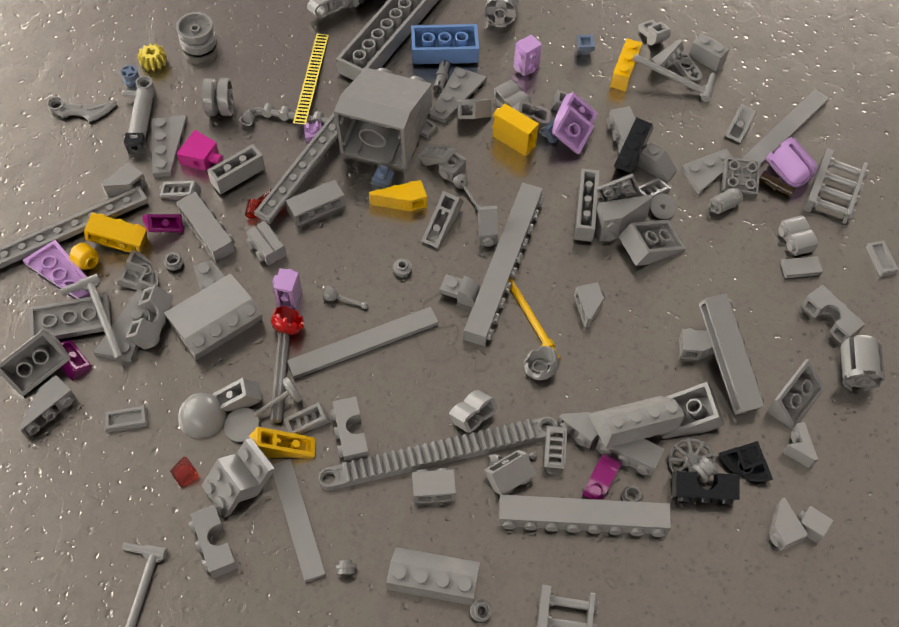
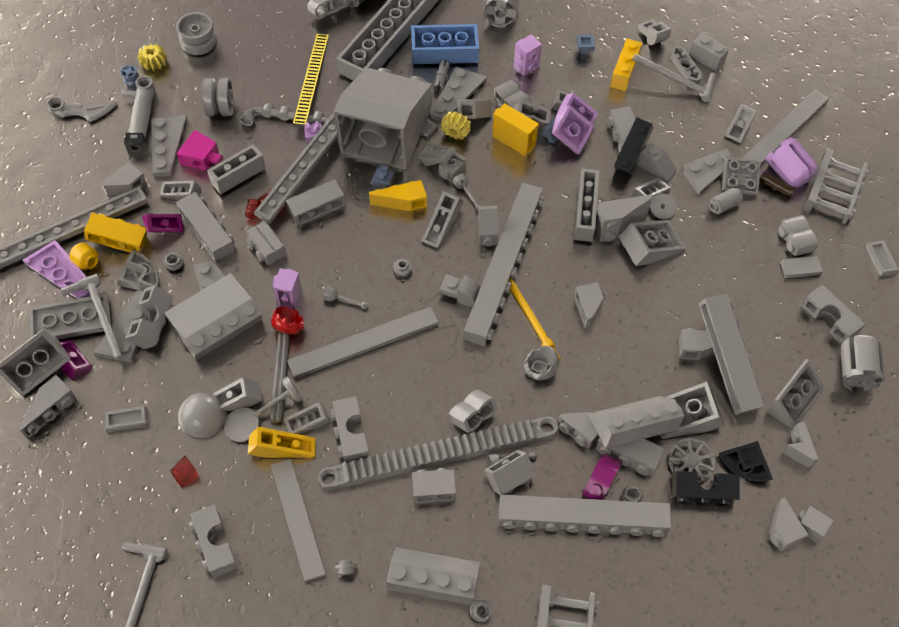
light grey bracket [202,438,275,517] -> none
light grey slope [543,426,567,469] -> none
light grey slope [597,173,642,202] -> none
light grey slope [652,39,684,69] -> none
light grey wheel [691,457,718,483] -> none
none -> light yellow gear [441,111,471,140]

